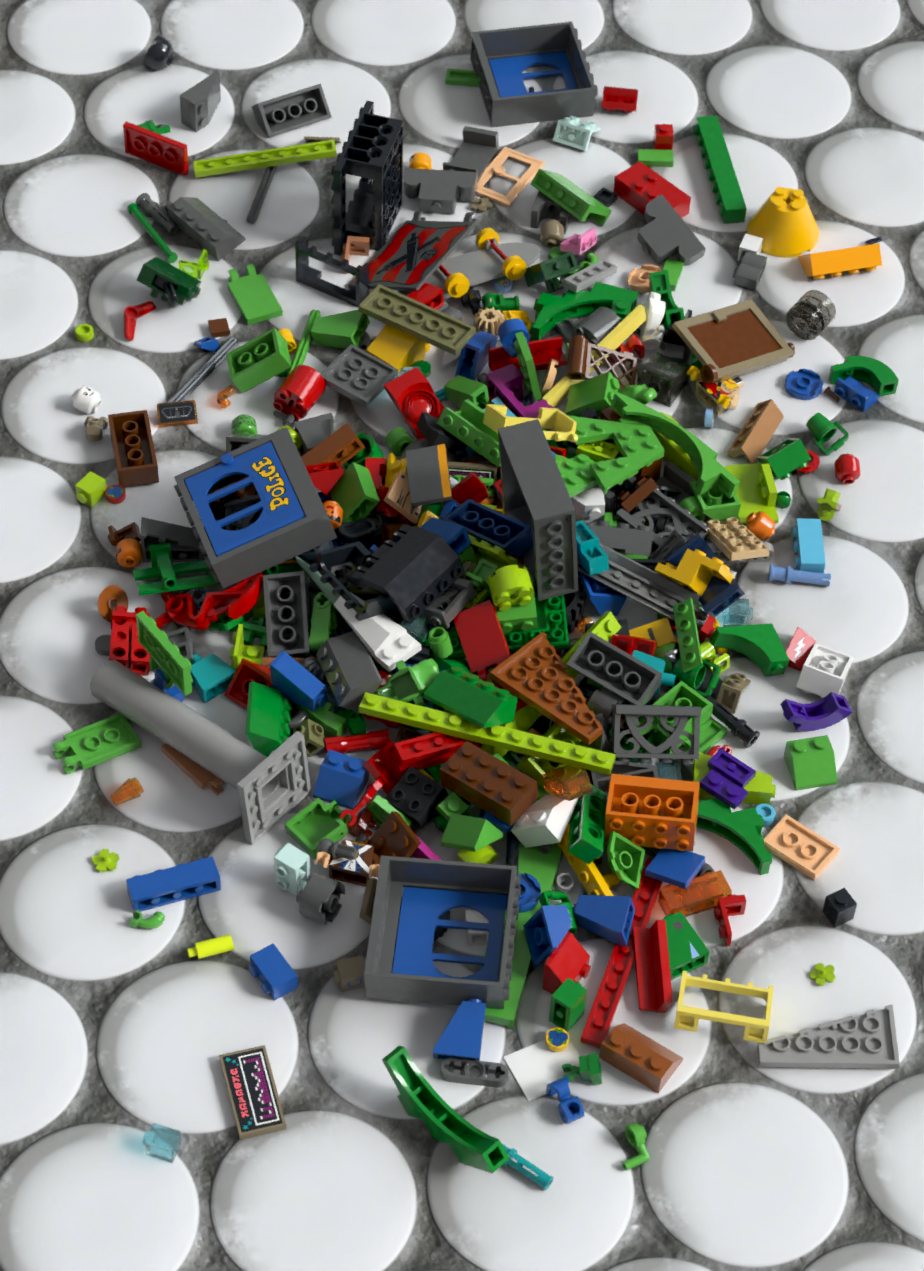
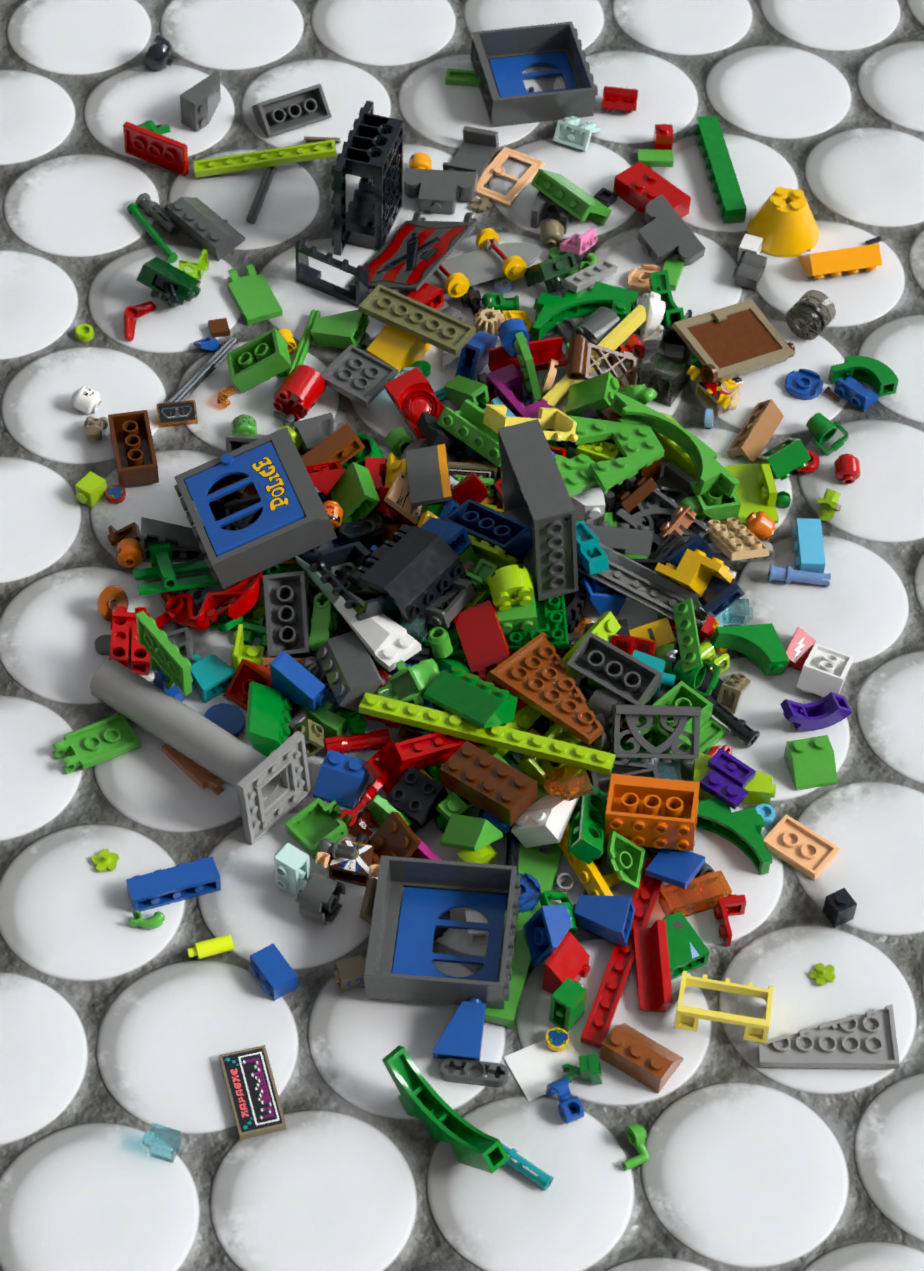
clear orange cone [110,777,144,806] -> none
nougat bracket [341,236,370,274] -> none
none -> blue tile [204,703,245,737]
none -> nougat hinge [658,505,697,537]

